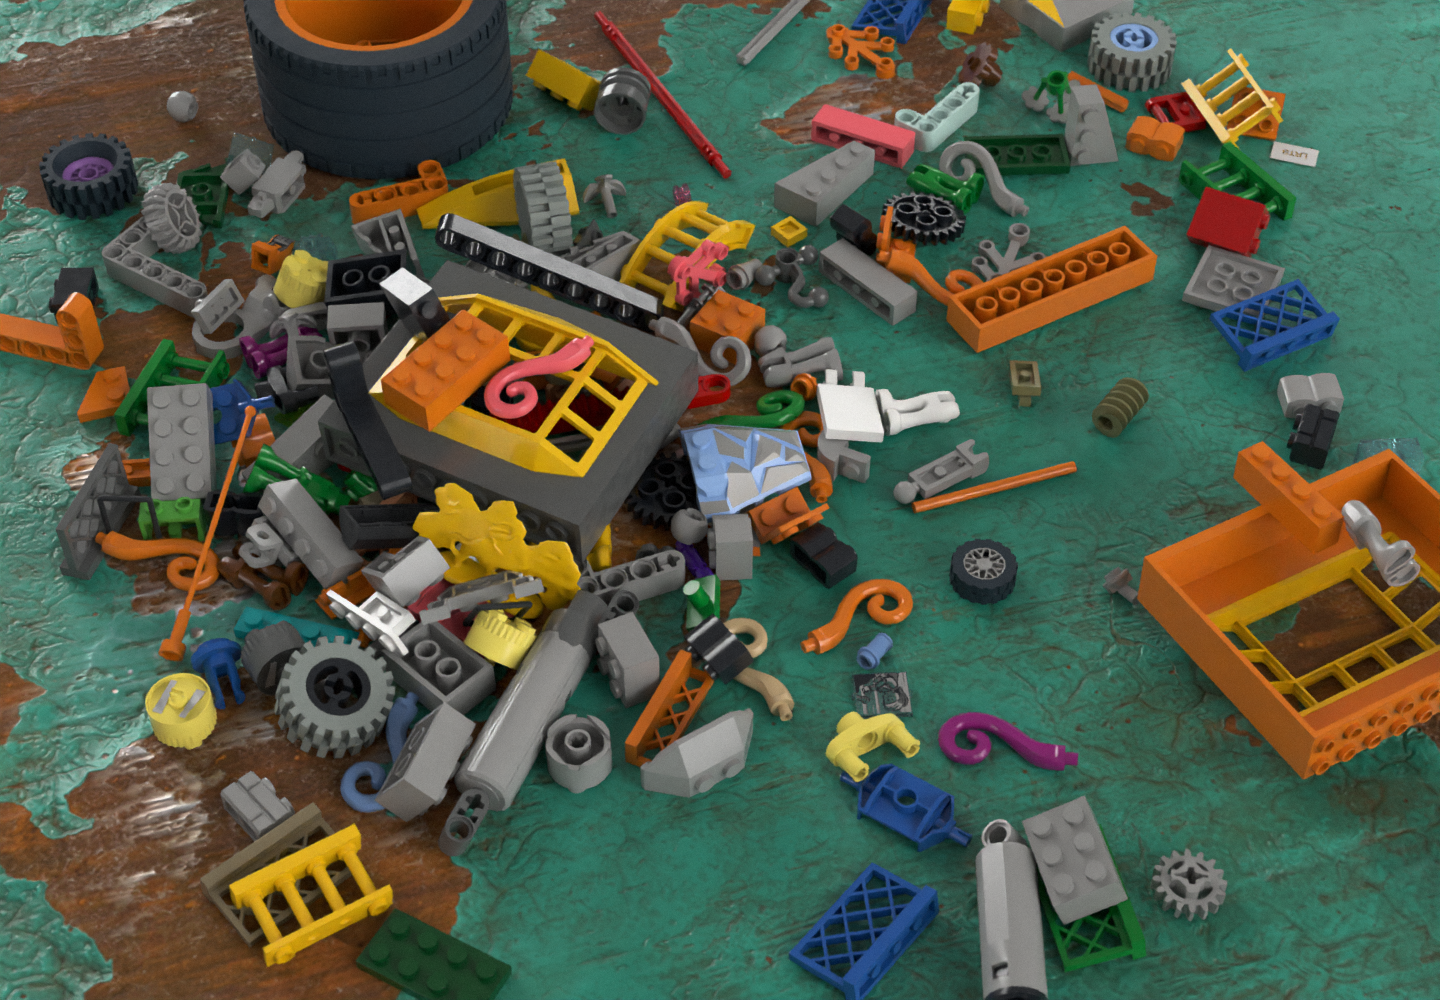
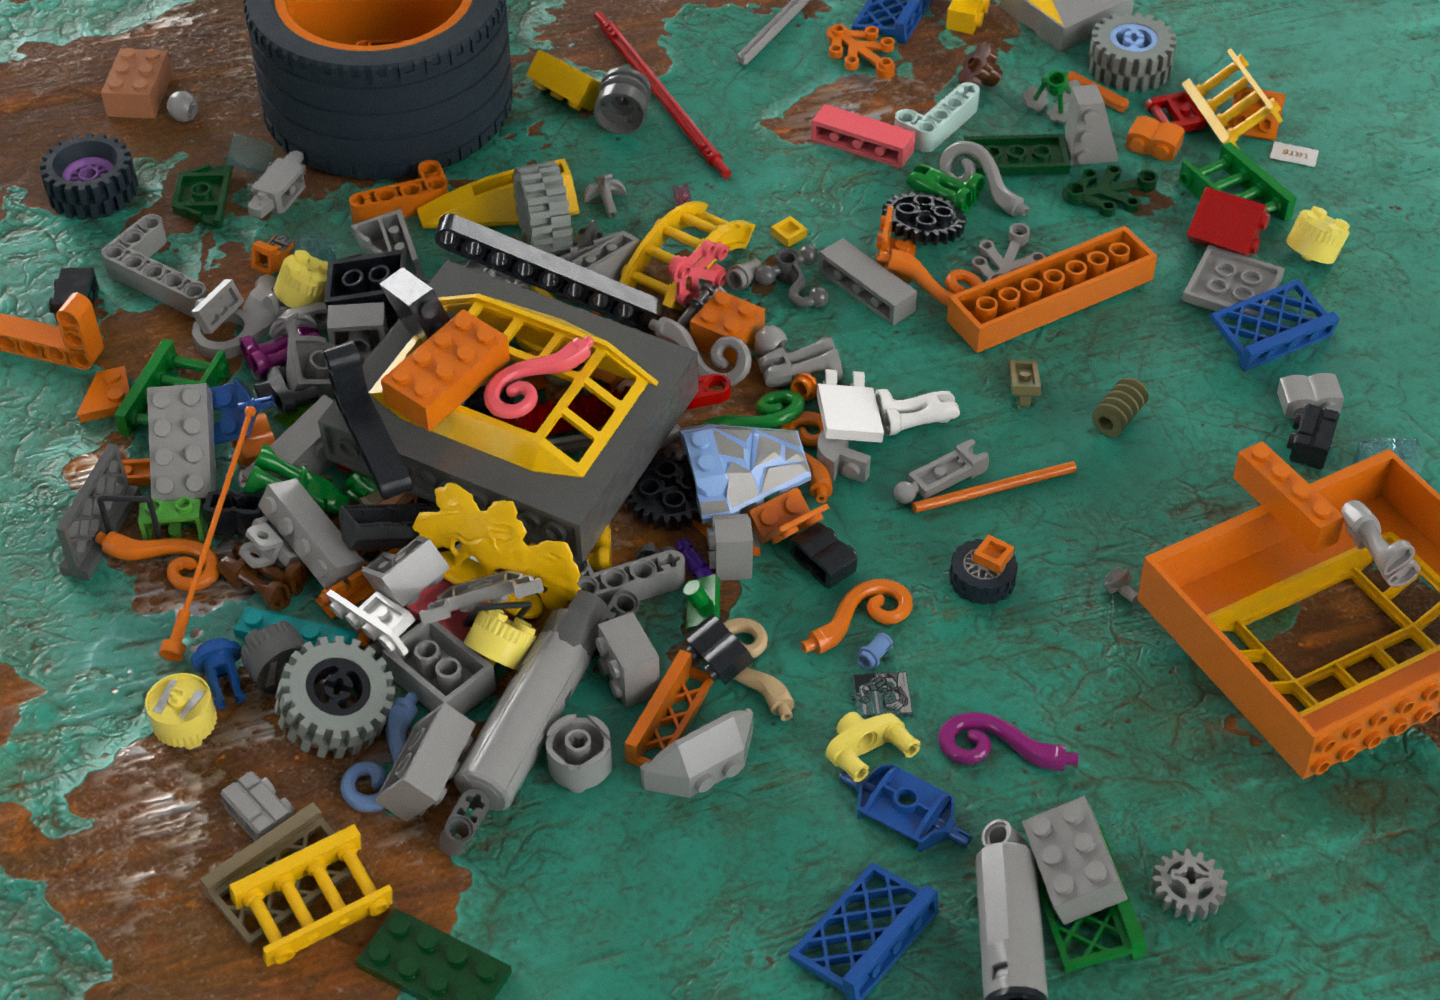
light grey gear [141,182,202,254] -> none
light grey brick [220,149,266,195] -> none
light grey piece [671,508,708,545] -> none
light grey wedge [774,141,875,227] -> none
black brick [830,204,877,256] -> none
none -> nougat brick [101,48,173,119]
none -> orange plate [972,534,1015,574]
none -> dark green plant [1062,165,1158,217]
none -> light yellow piece [1286,206,1350,264]

